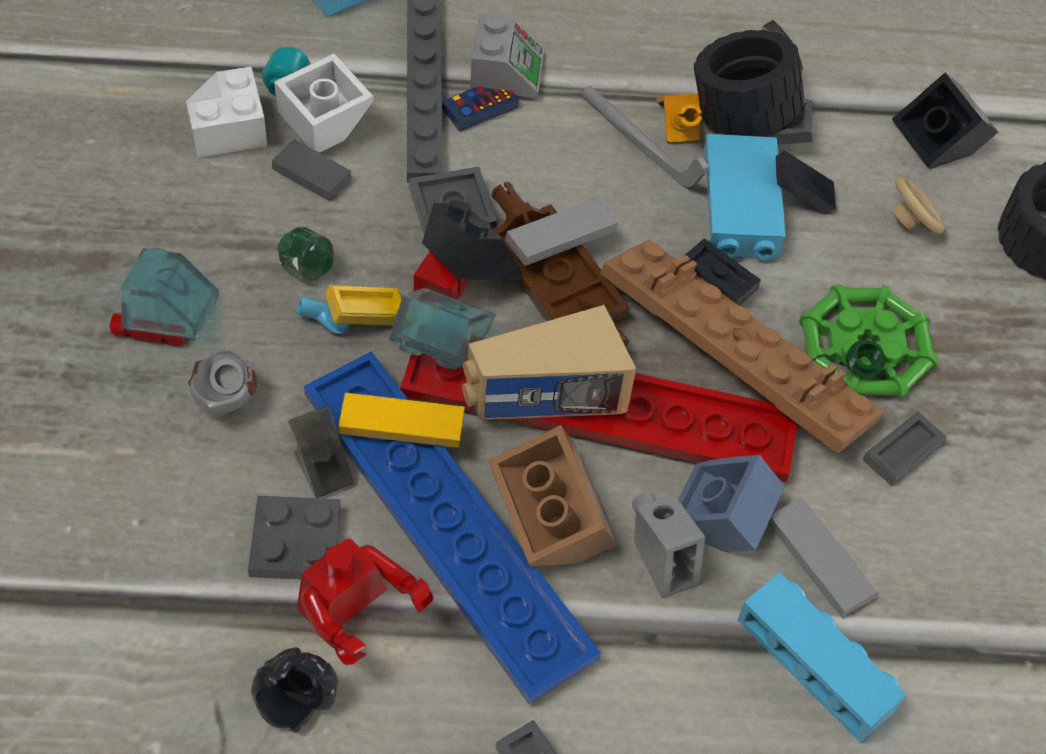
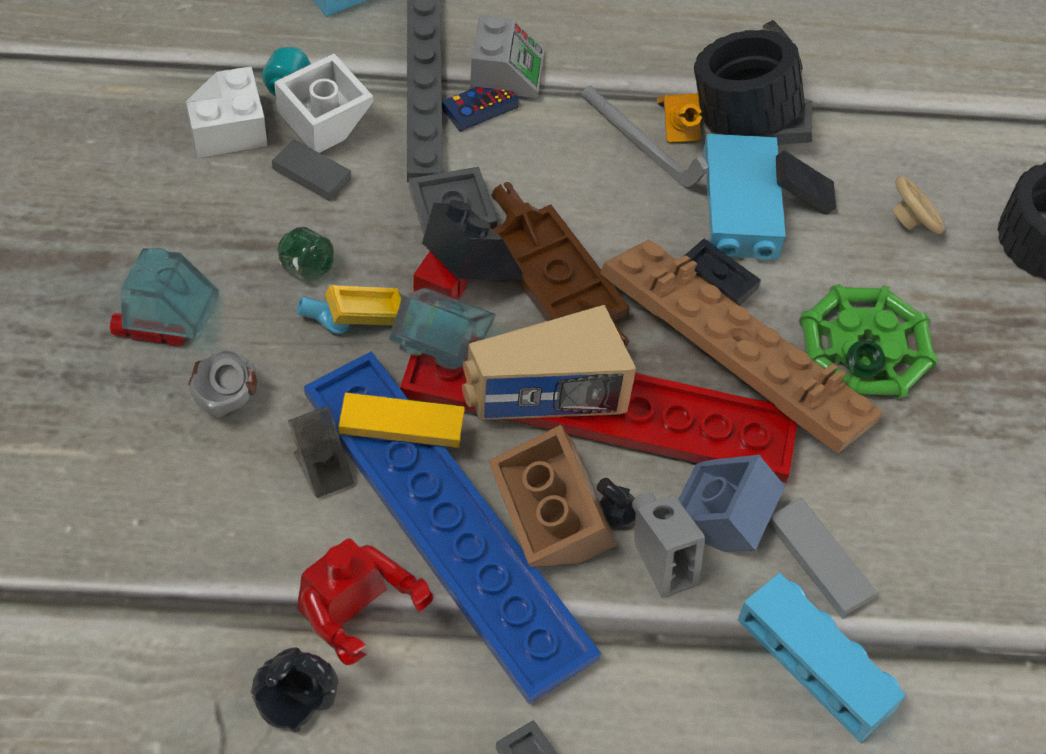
dark grey plate [248,495,341,579] -> none
light grey tile [505,198,618,266] -> none
dark grey tile [863,412,947,486] -> none
black slope [892,72,998,169] -> none
none -> black plate [596,478,636,527]

